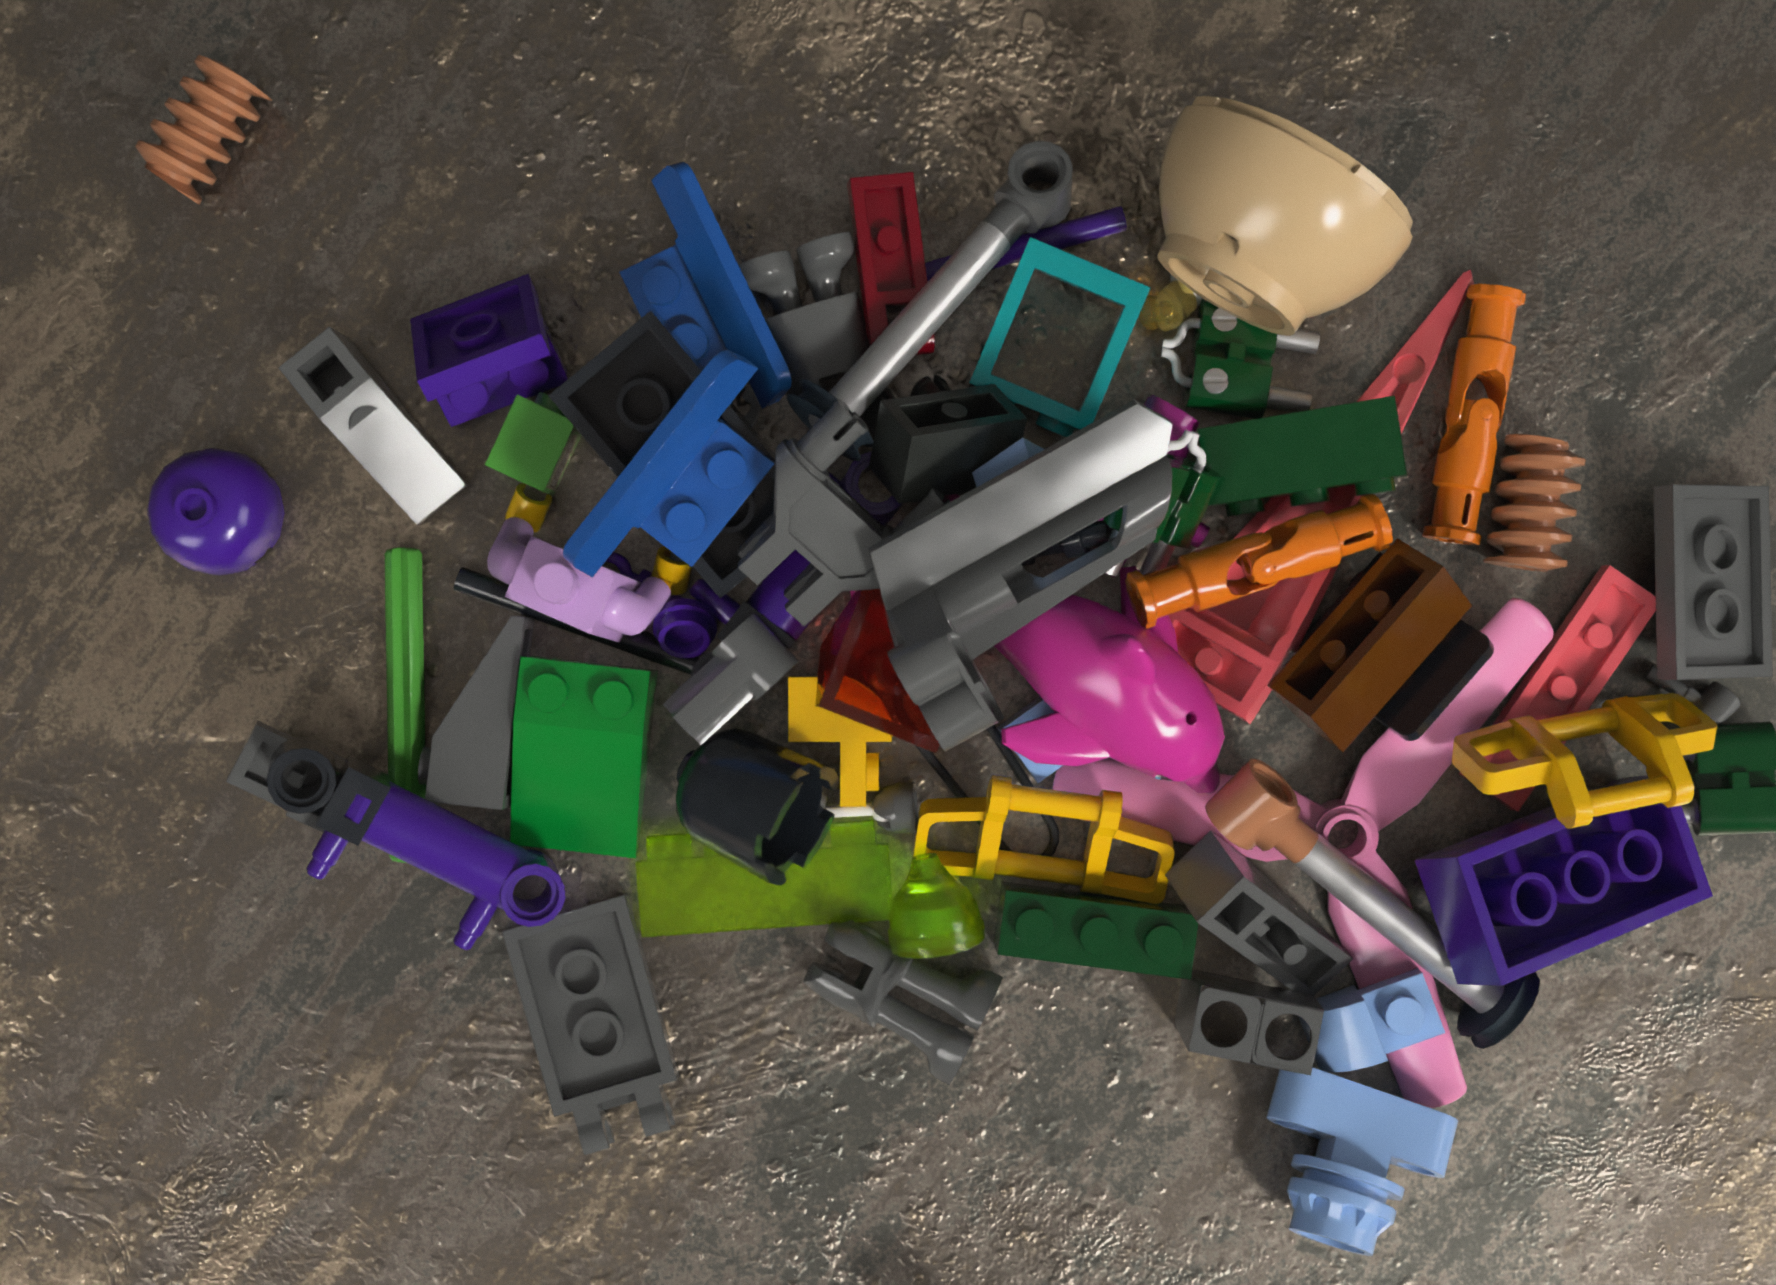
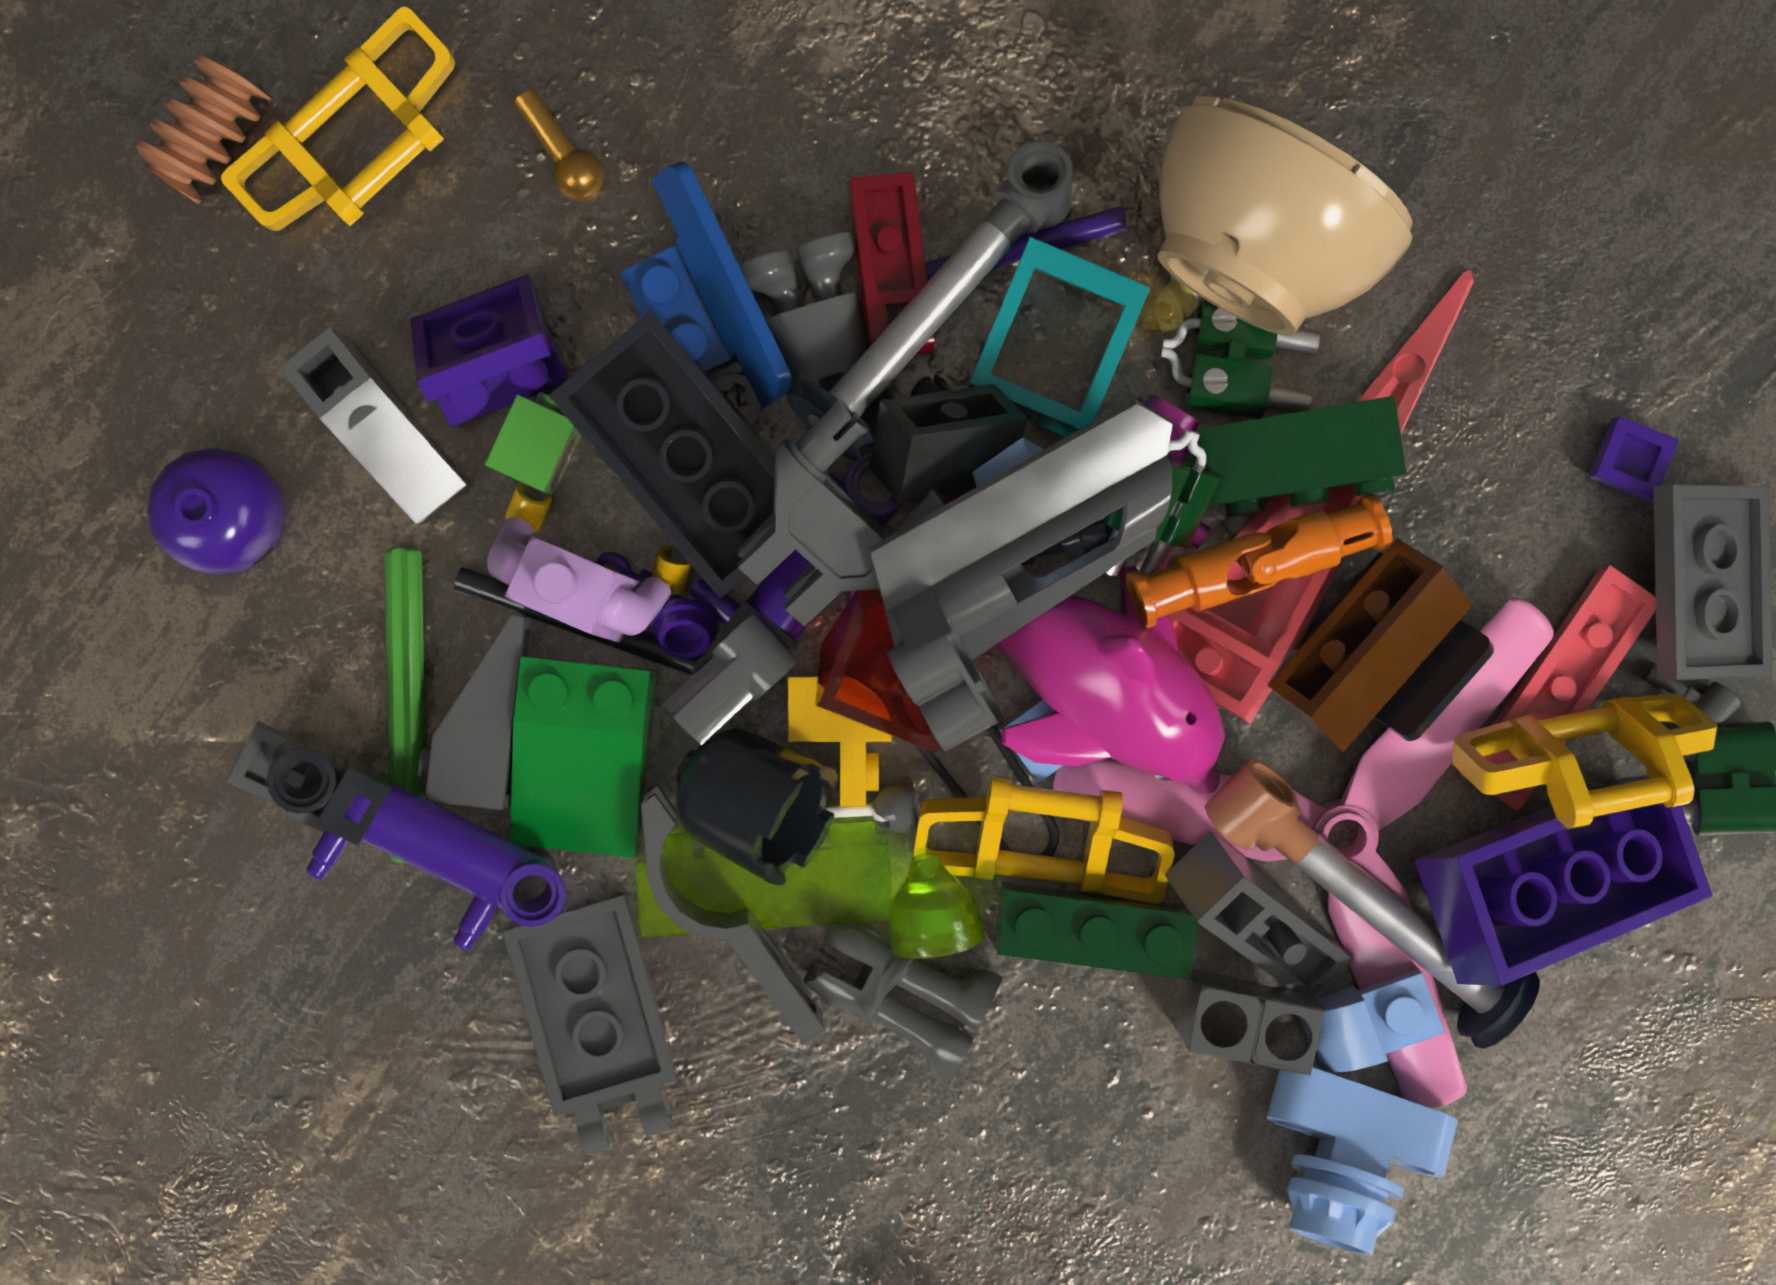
blue plate [563,350,775,578] -> none
orange piece [1422,284,1526,546] -> none
nougat piece [1483,434,1586,572] -> none
none -> yellow bar [221,7,455,231]
none -> pearl gold bar [512,87,604,201]
none -> dark grey piece [641,784,824,1044]
none -> dark purple plate [1588,416,1679,501]

